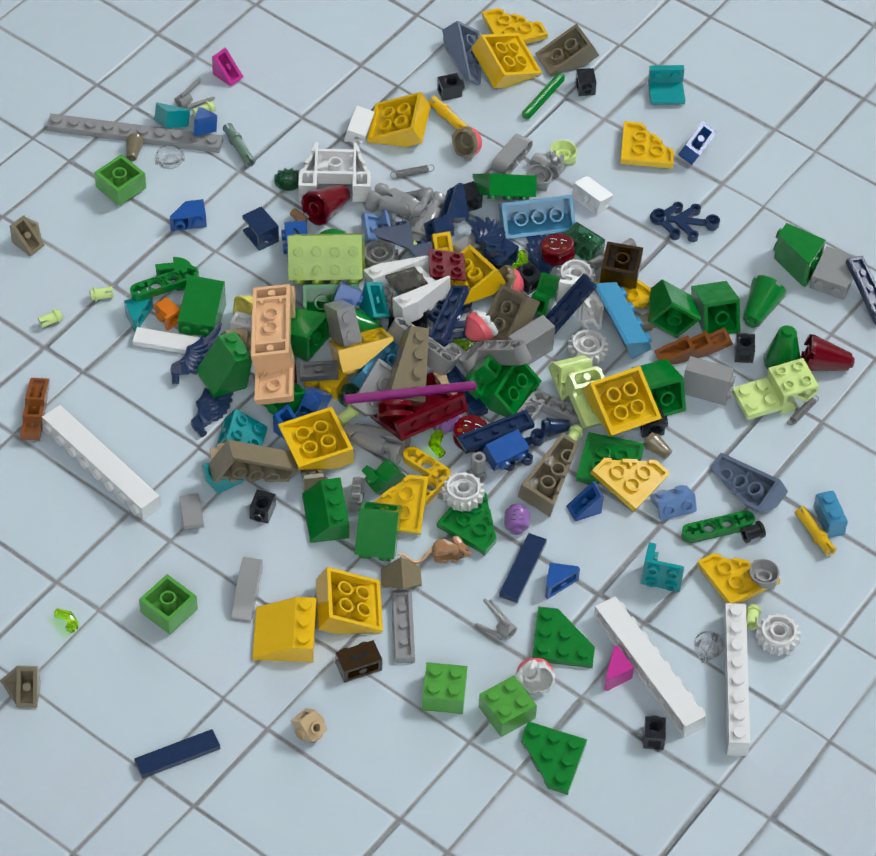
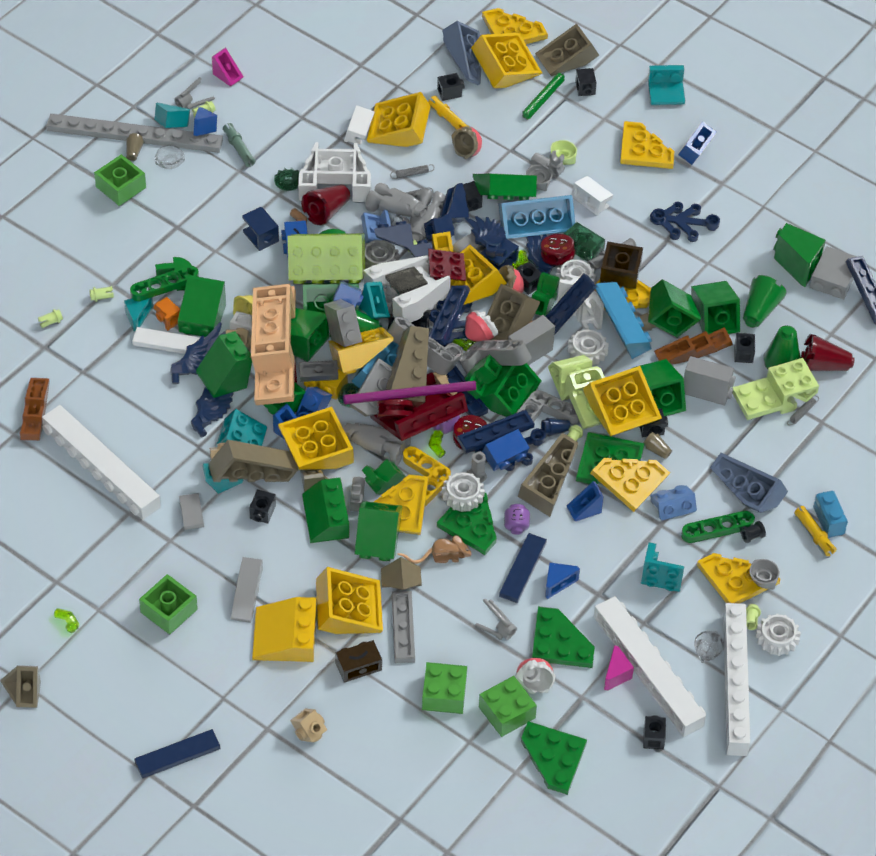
dark tan slope [10,215,44,256] -> none
blue slope [170,199,207,231] -> none
yellowish green pin [337,404,359,426] -> none
light grey beam [491,134,533,174] -> none

